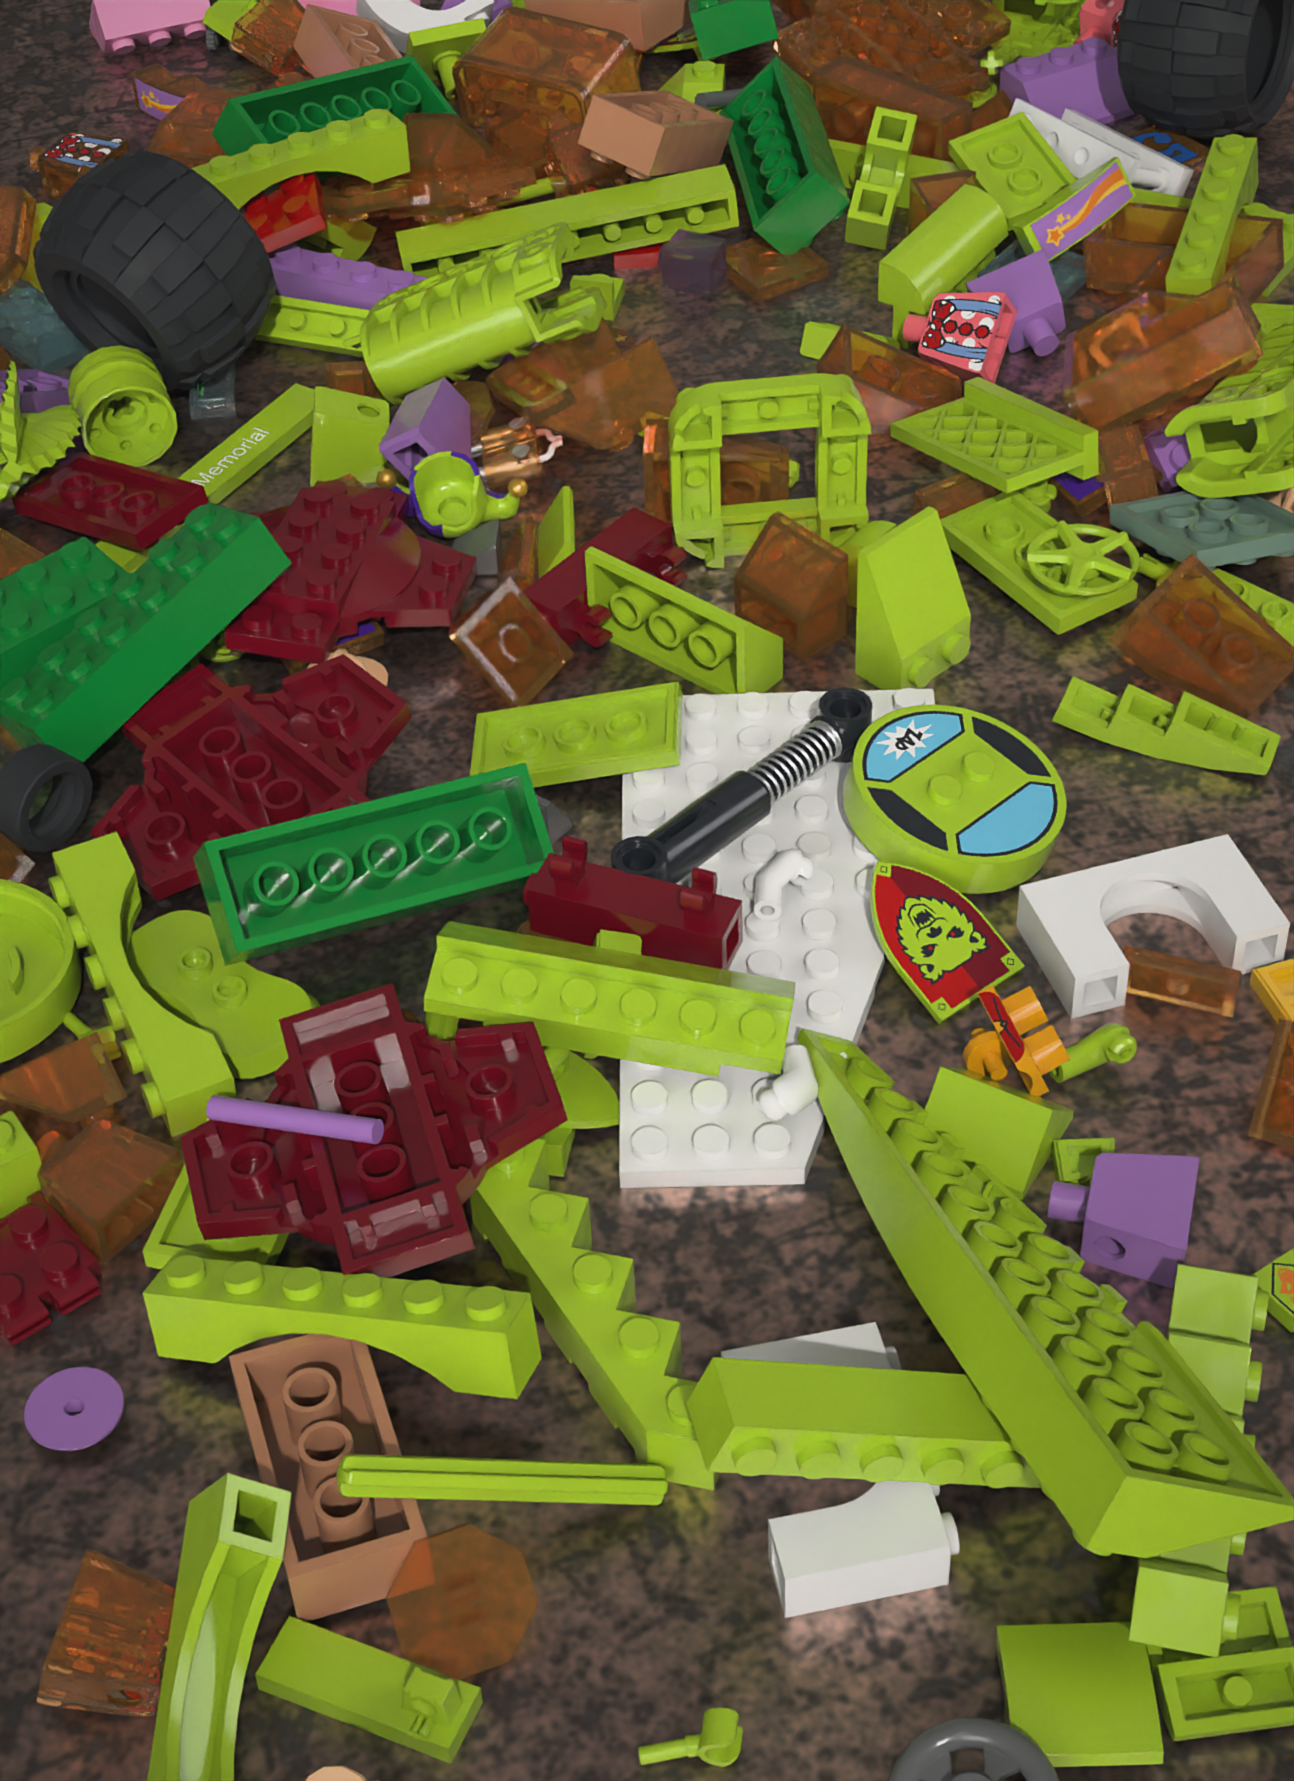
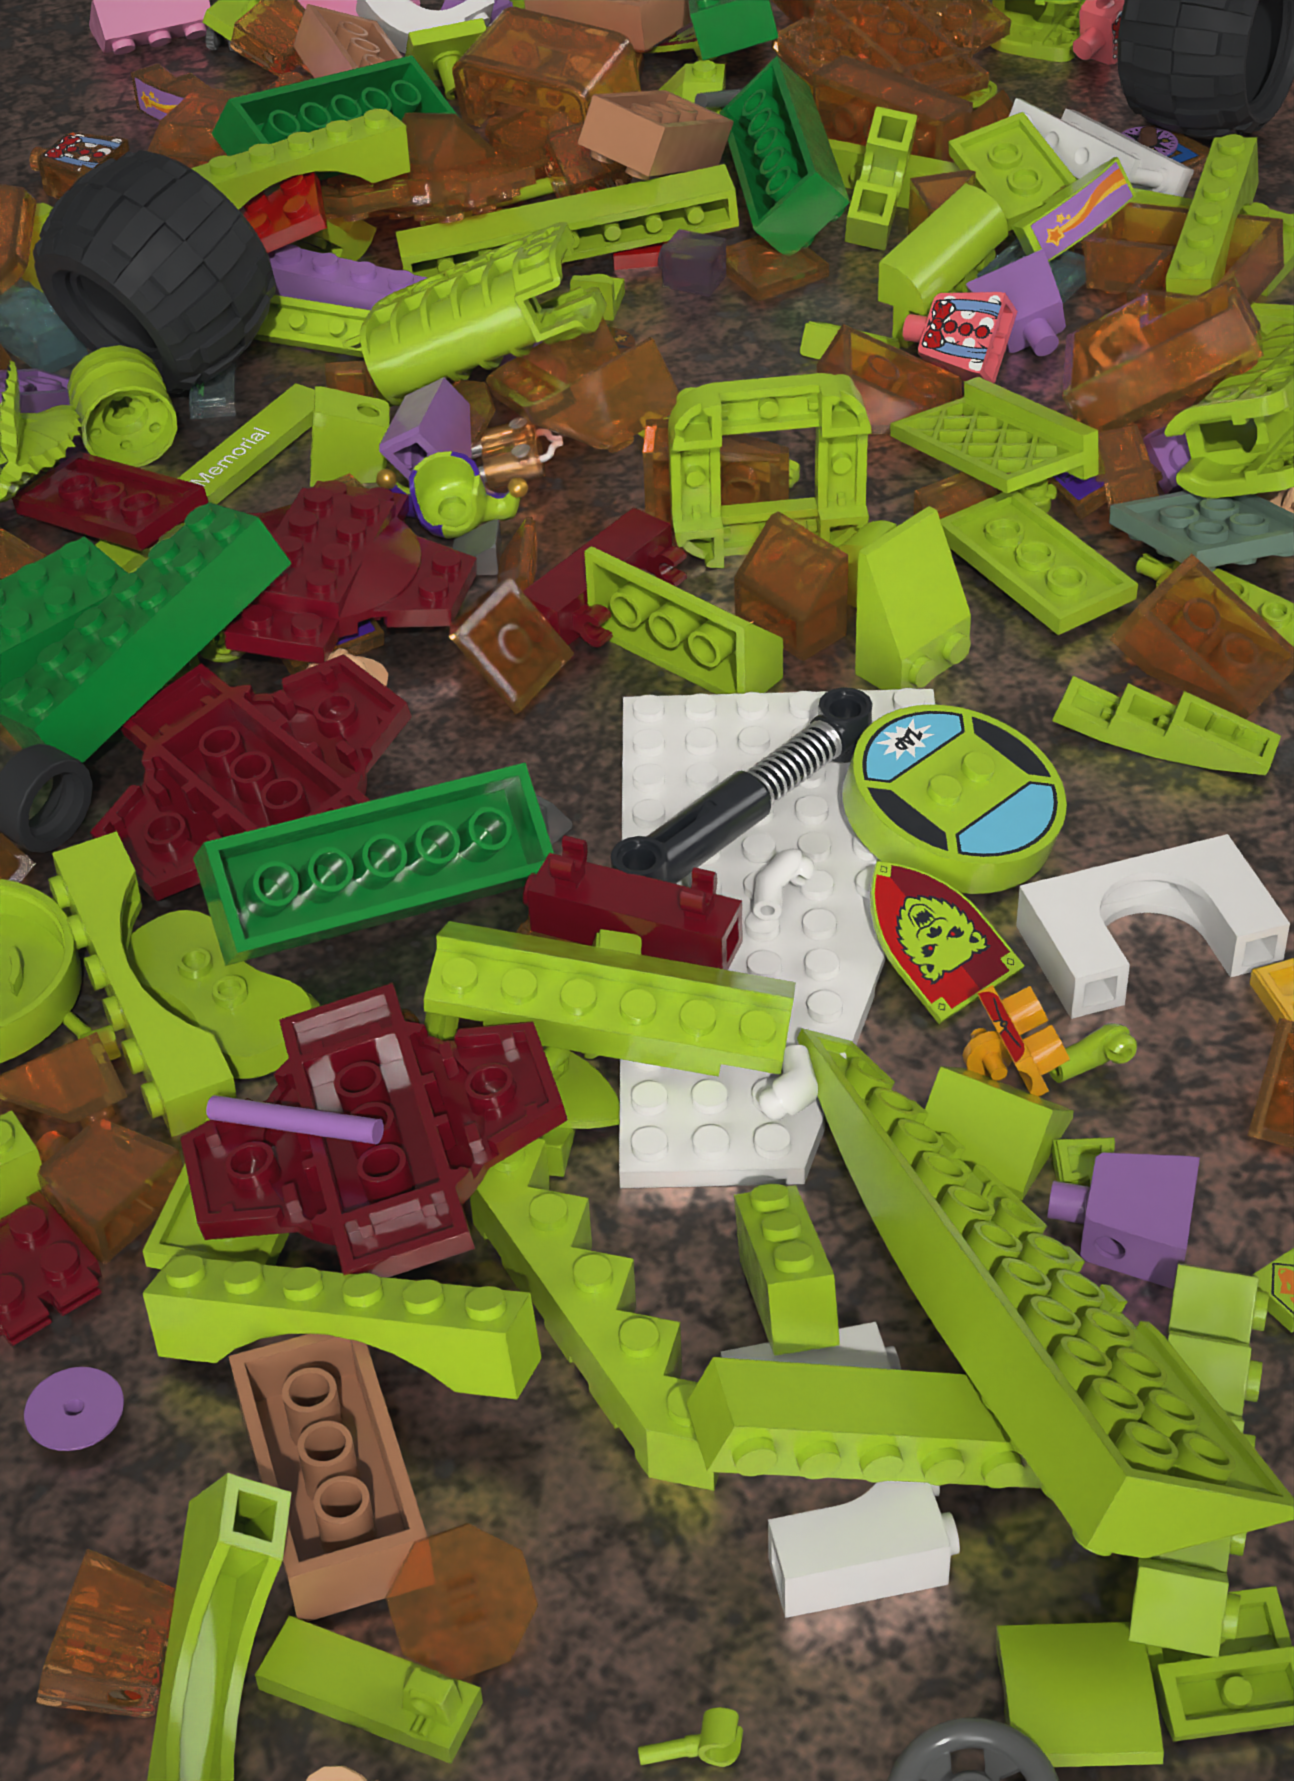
lime axle [336,1454,668,1506] -> none
lime tile [470,682,683,788] -> none
lime slope [538,486,576,578] -> none
lime axle [980,40,1021,76] -> none
medium lavender slope [998,37,1135,124] -> none
lime wheel [1026,520,1140,596] -> none
clear orange slope [1123,945,1242,1018] -> none
none -> lime brick [734,1184,840,1356]
none -> piece [1121,126,1178,156]

